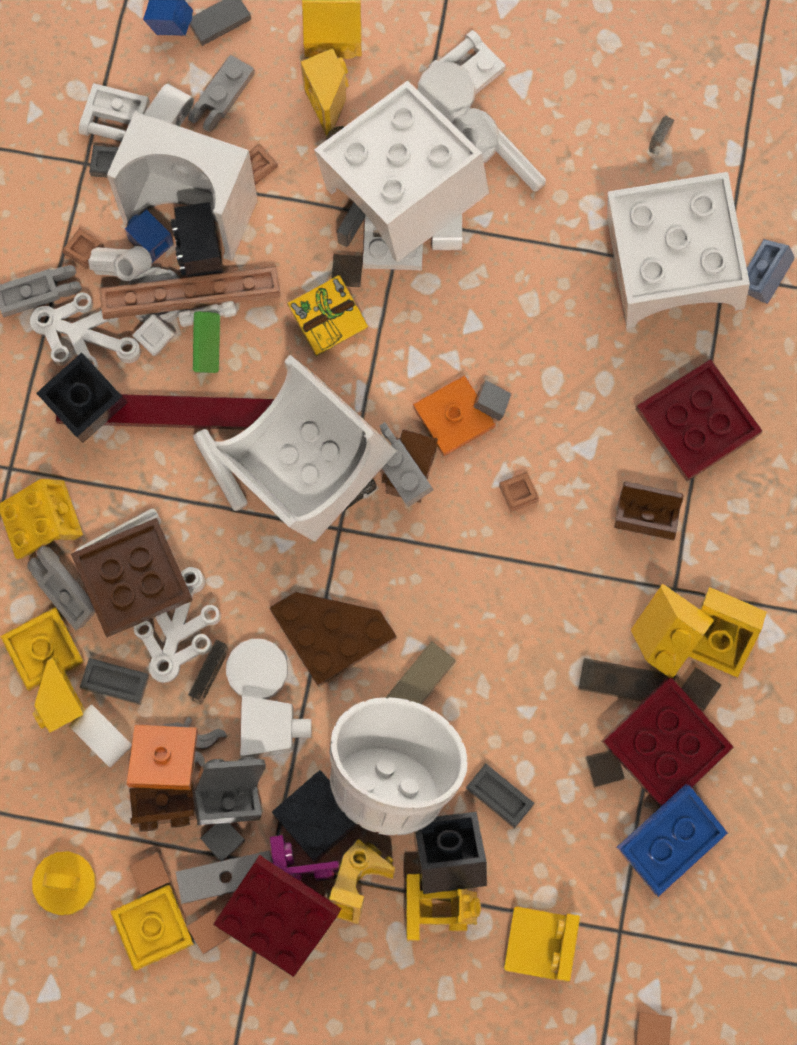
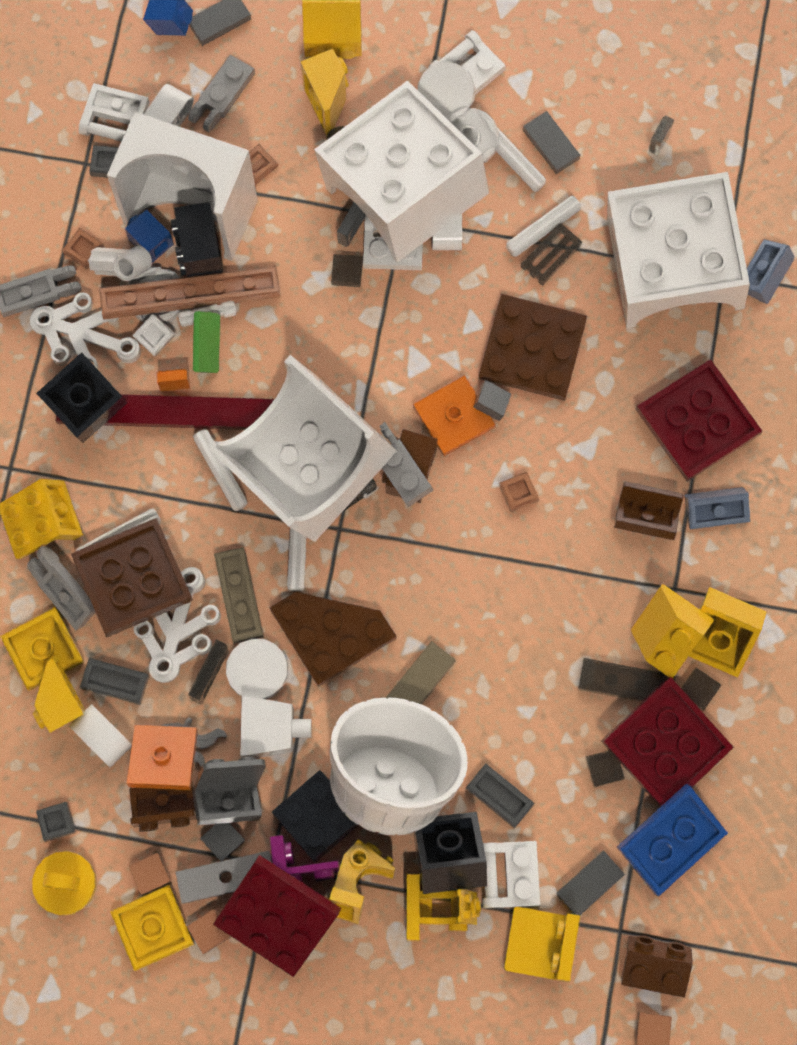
yellow tile [287,275,368,356] -> none
none -> dark grey tile [36,802,76,842]
none -> orange tile [156,369,190,392]
none -> dark tan tile [214,547,264,644]
none -> white axle [287,528,307,592]
none -> reddish brown plate [478,294,587,401]
none -> white plate [482,841,540,909]
none -> white axle [506,196,581,257]
none -> clear smoke tile [521,223,582,286]
none -> dark grey tile [523,111,580,174]
none -> dark grey tile [556,850,625,916]
none -> reddish brown bracket [621,936,693,998]
none -> sand blue slope [684,487,750,529]

